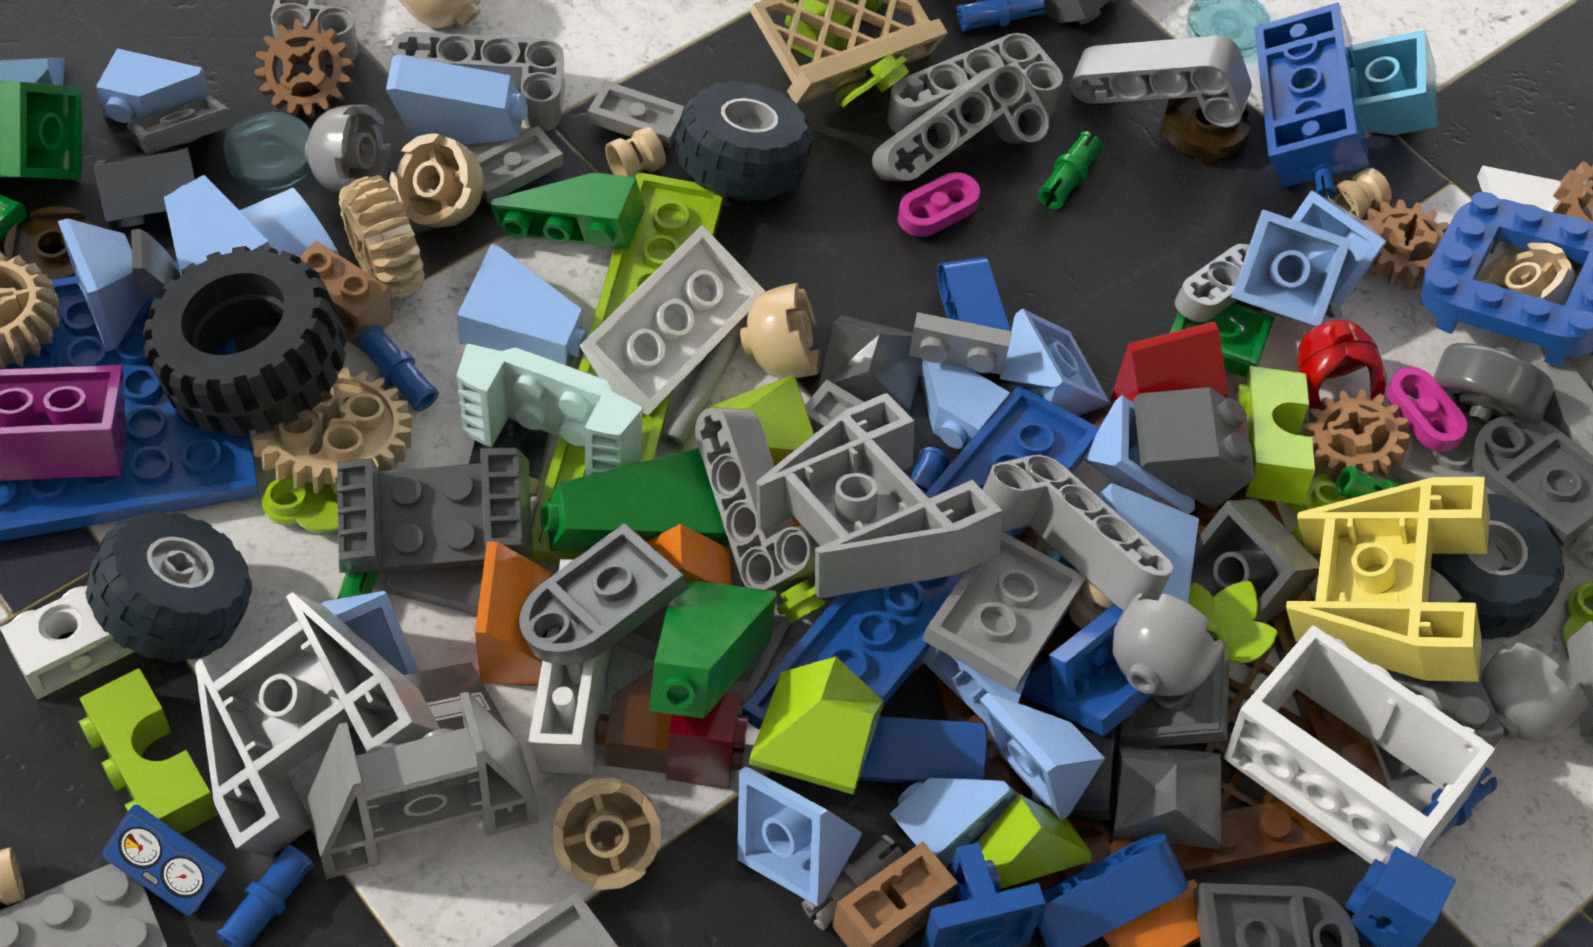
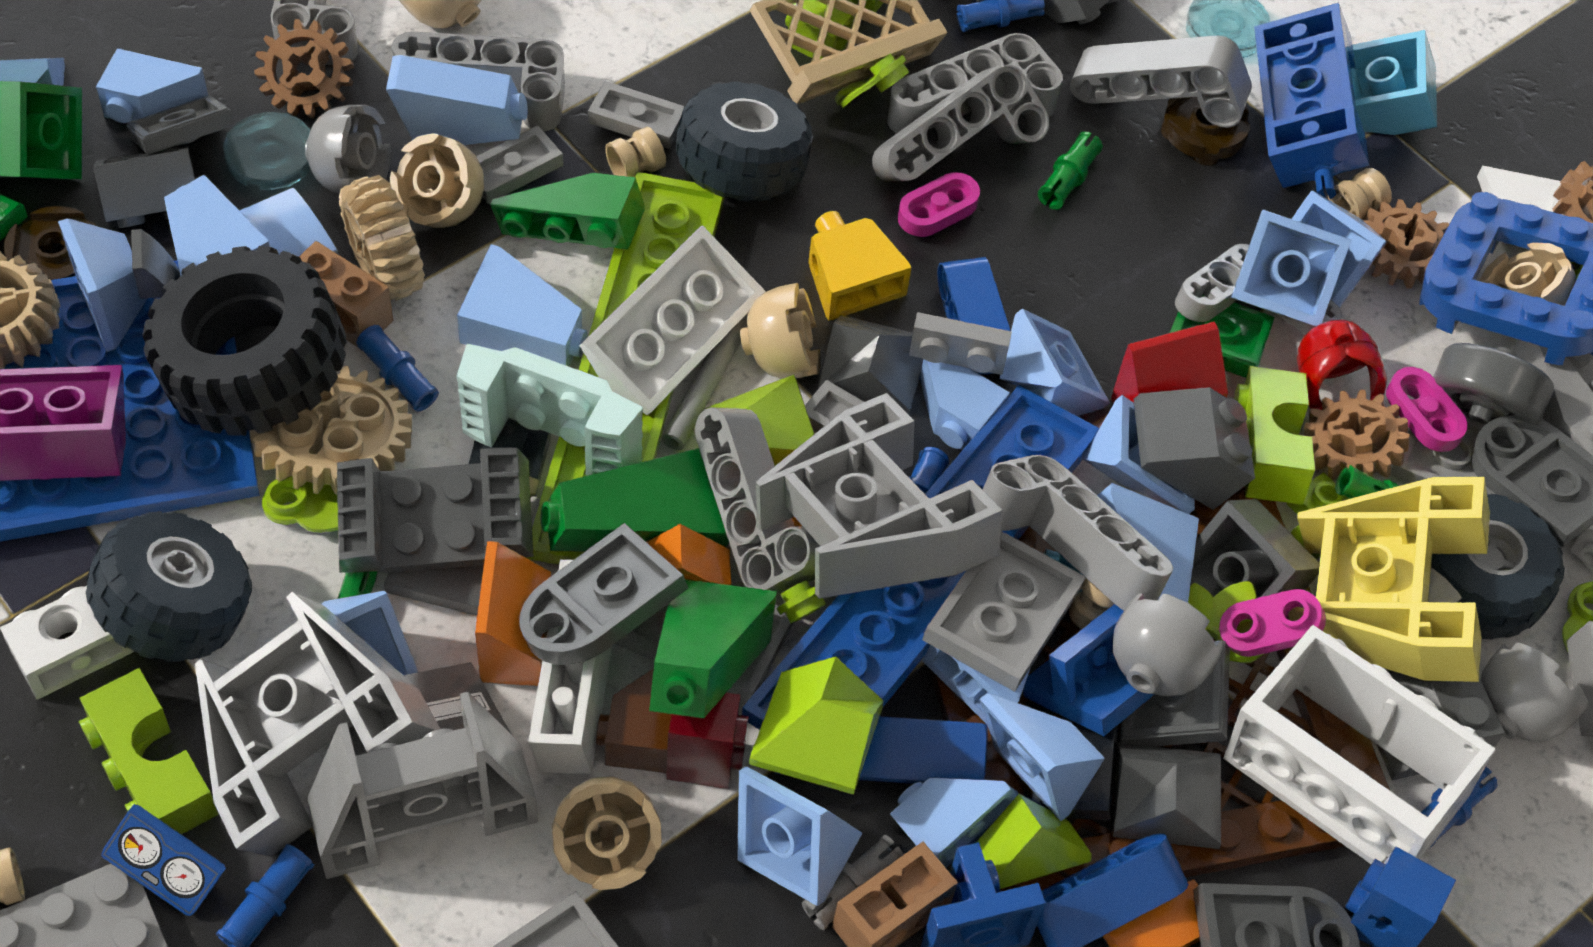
none -> yellow torso [809,211,912,321]
none -> dark pink plate [1219,589,1326,657]

